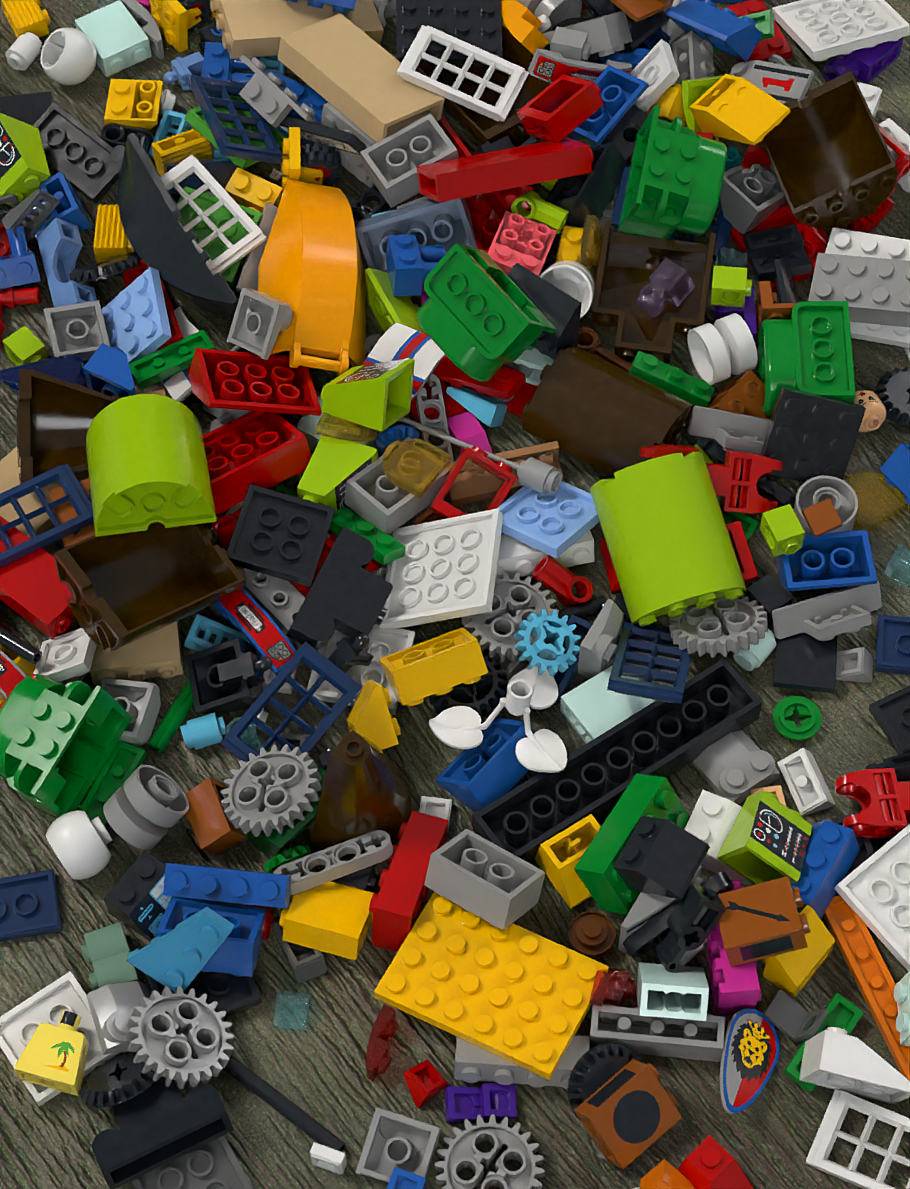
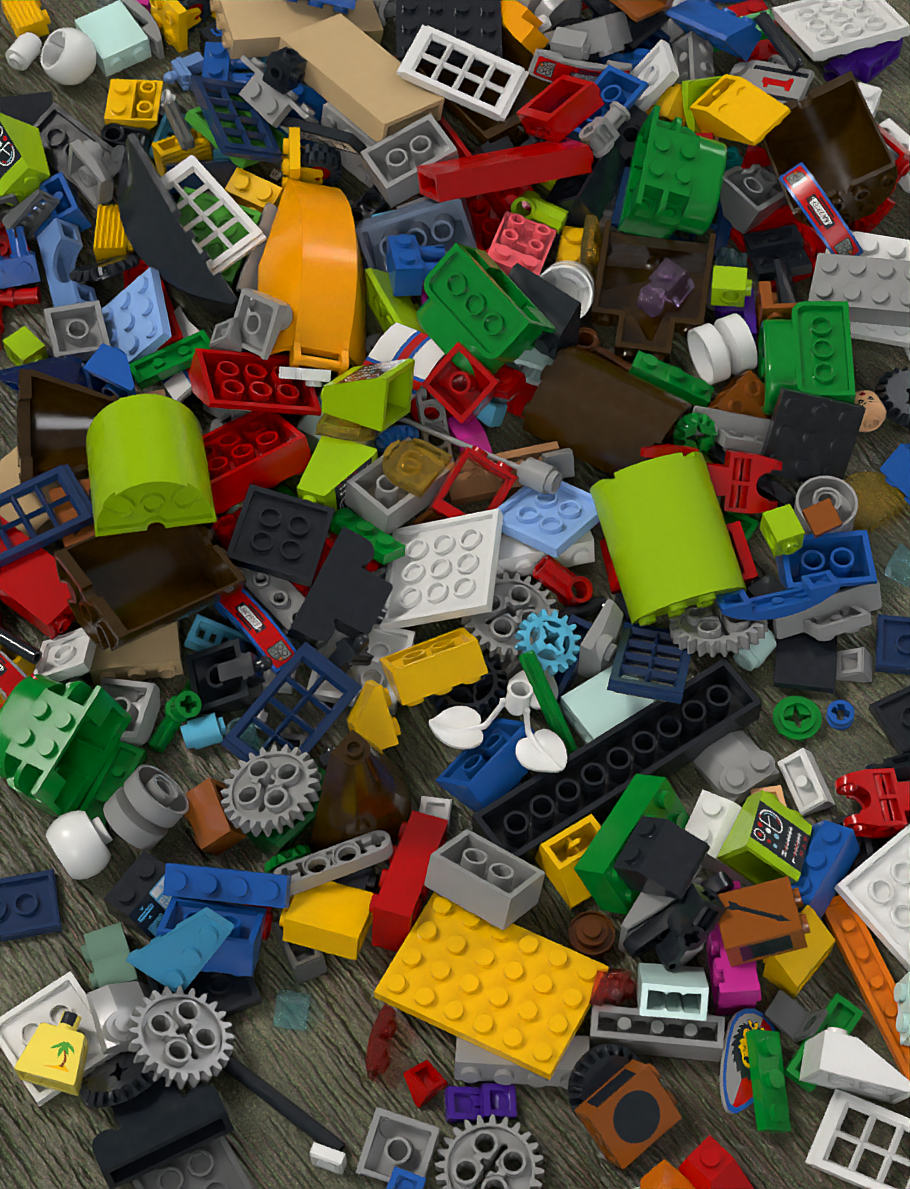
none -> light grey slope [67,139,114,211]
none -> dark grey axle [163,101,195,151]
none -> green bush [165,690,202,723]
none -> light grey slope [209,317,242,352]
none -> black brick [262,47,307,94]
none -> white plate [279,366,331,387]
none -> red slope [421,342,500,424]
none -> green axle [519,650,578,756]
none -> light grey slope [541,448,575,479]
none -> light grey connector [579,101,631,158]
none -> green gear [673,412,718,455]
none -> blue slope [715,570,840,620]
none -> green plate [746,1029,791,1134]
none -> black axle [755,11,804,72]
none -> slope [779,162,864,256]
none -> blue bush [826,700,855,730]

